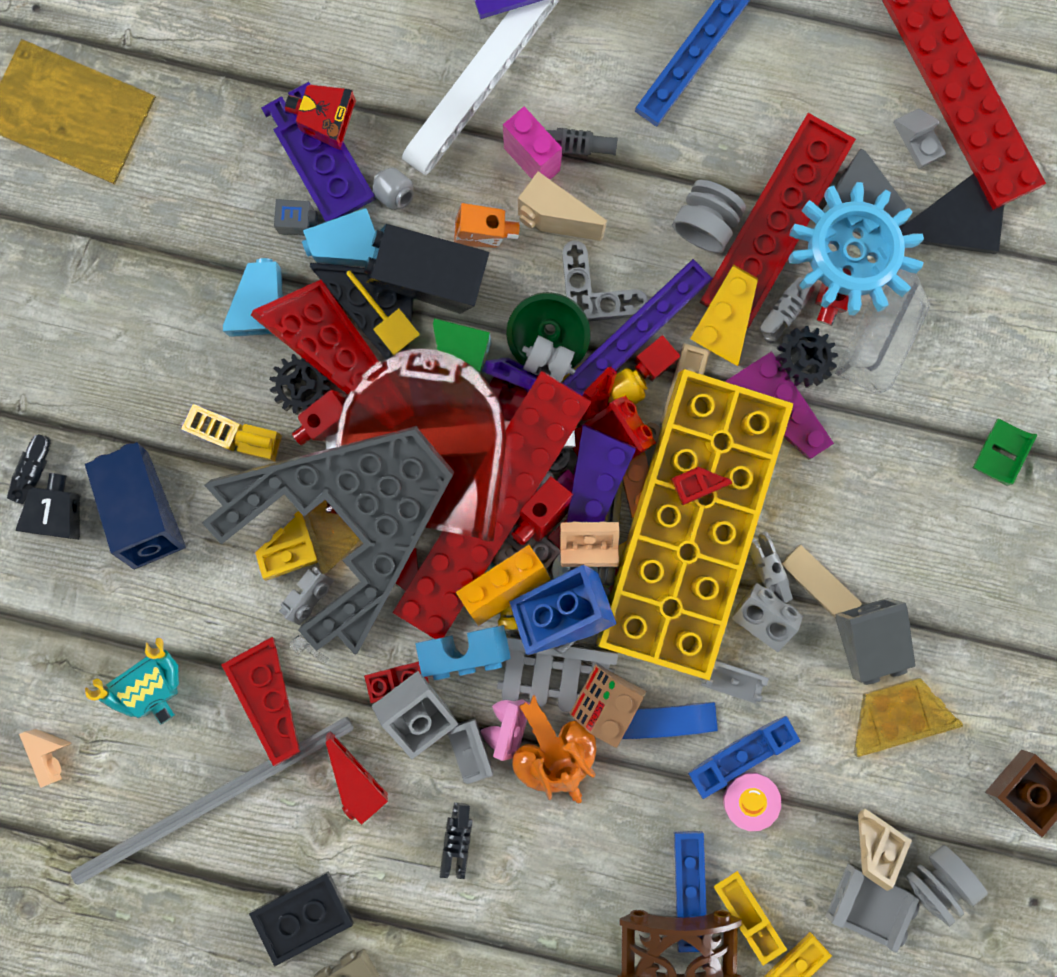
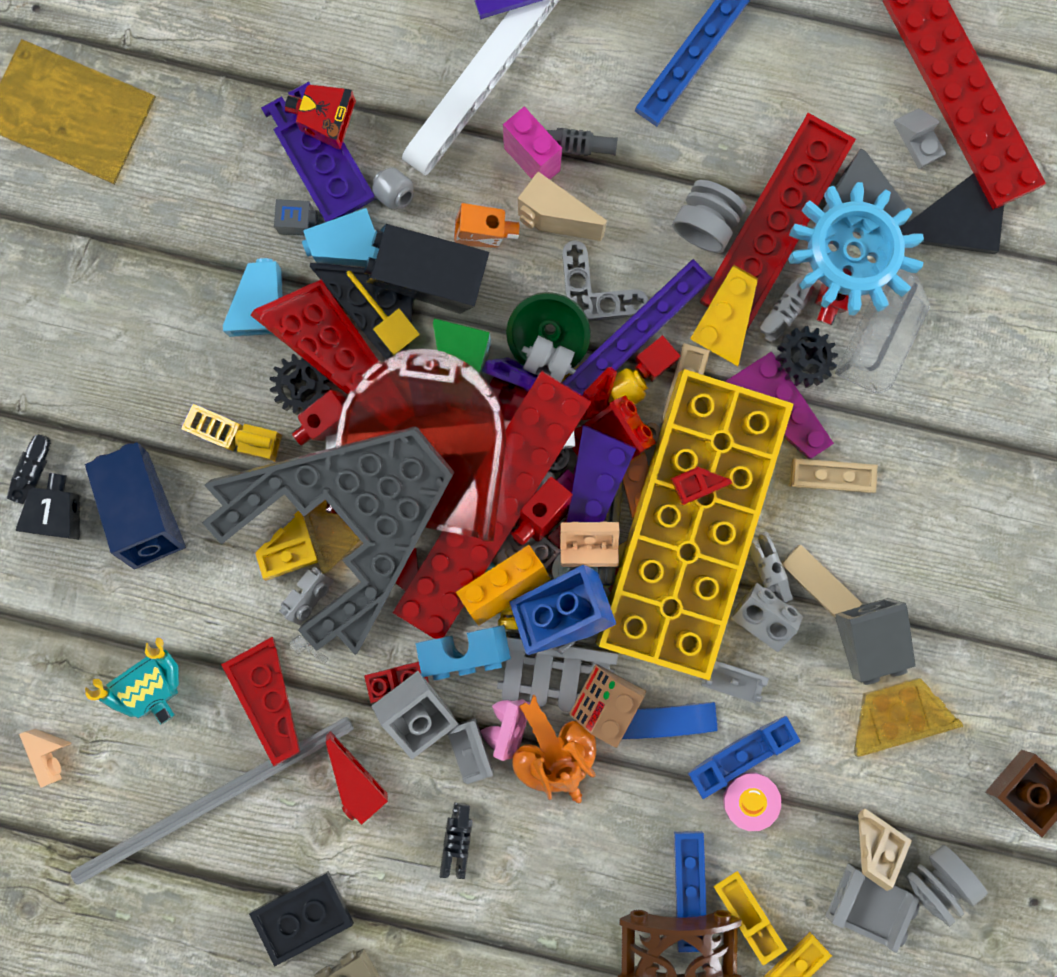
green piece [972,418,1037,486] -> none
none -> tan tile [790,458,878,493]

